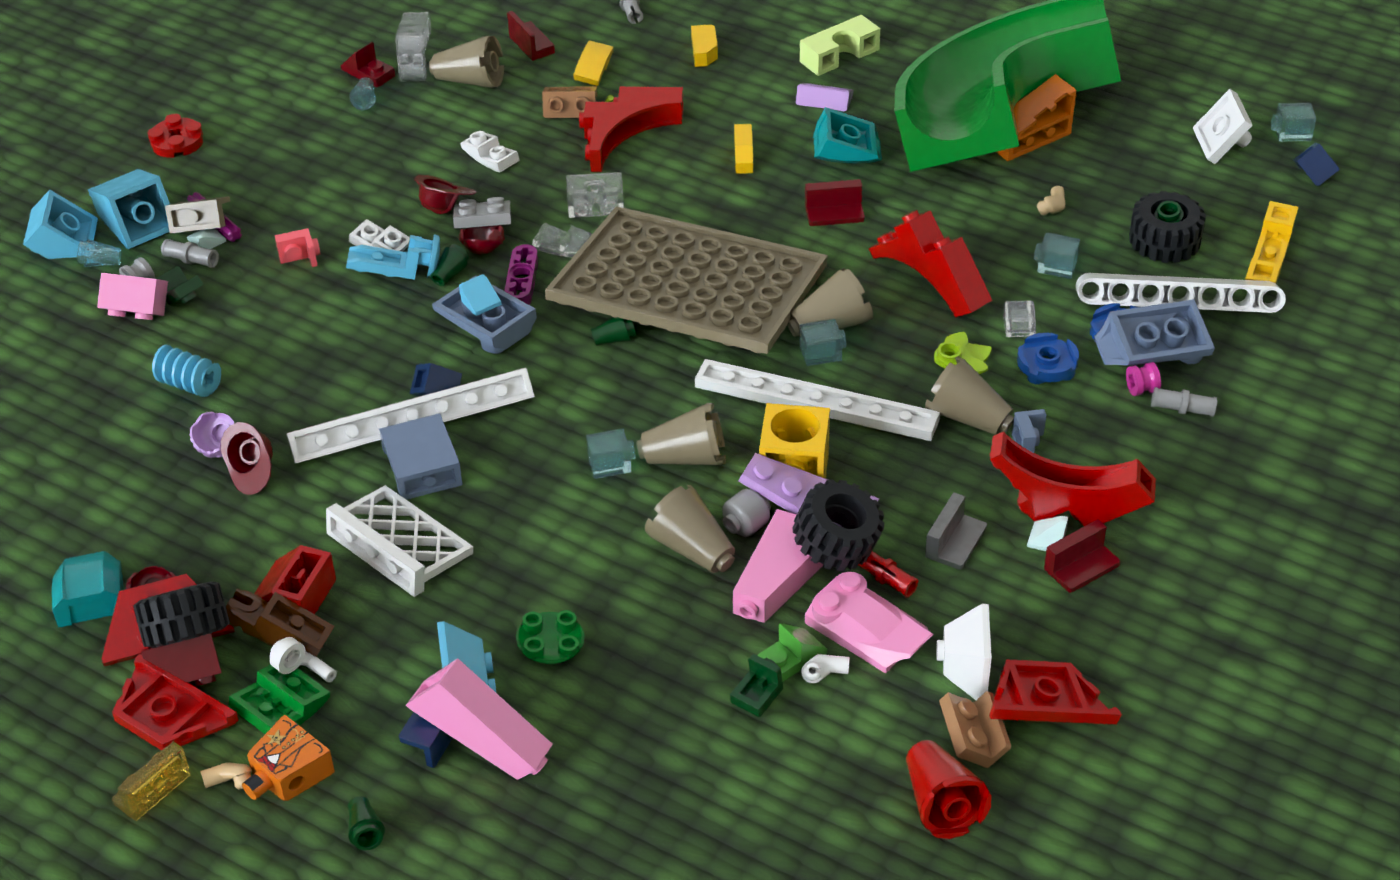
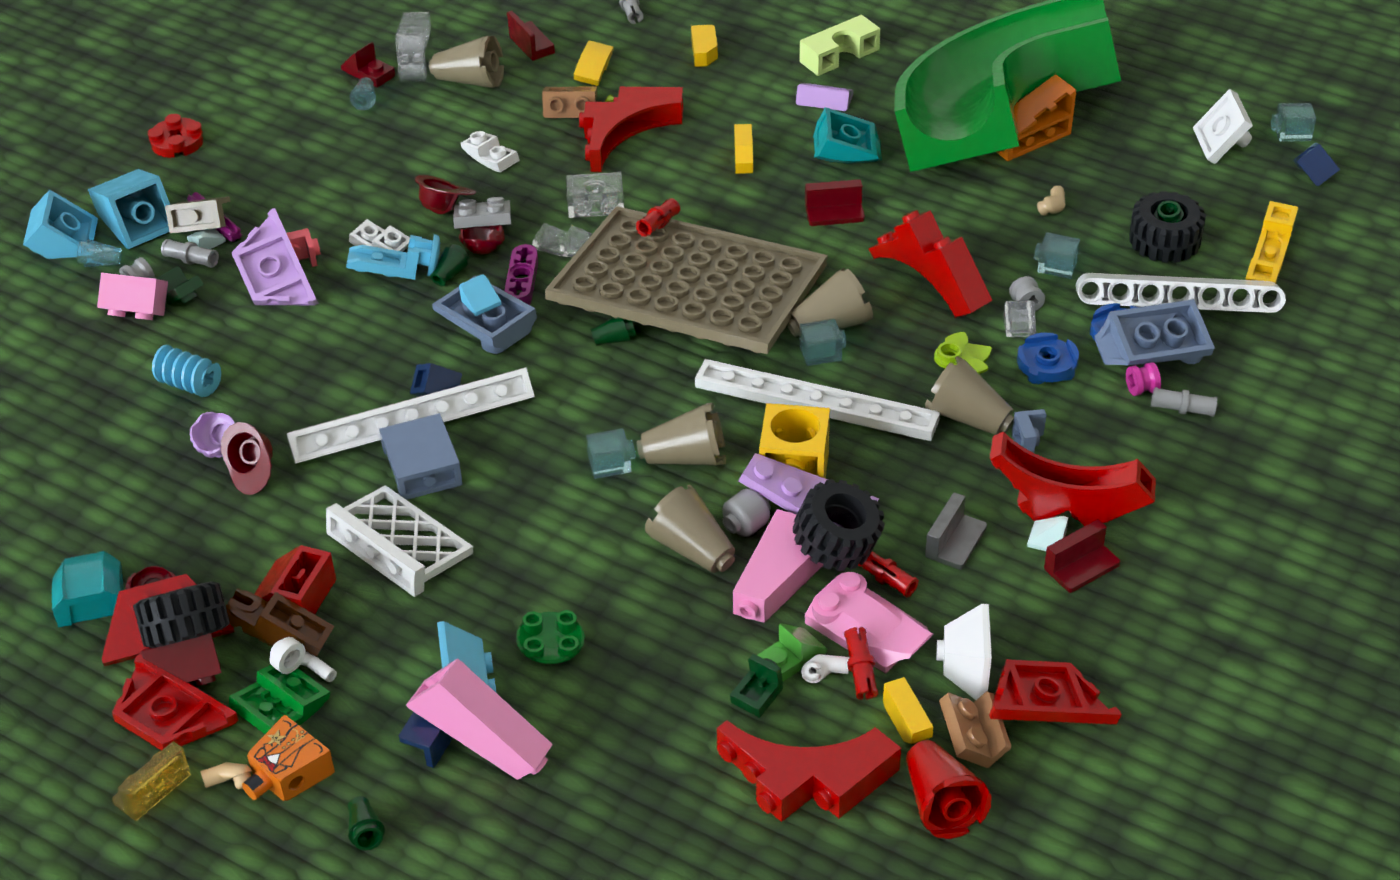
none -> lavender wing [232,208,318,305]
none -> red pin [636,198,680,237]
none -> red arch [717,720,901,822]
none -> red pin [844,627,878,700]
none -> yellow piece [883,677,933,744]
none -> light grey wheel [1009,276,1045,314]

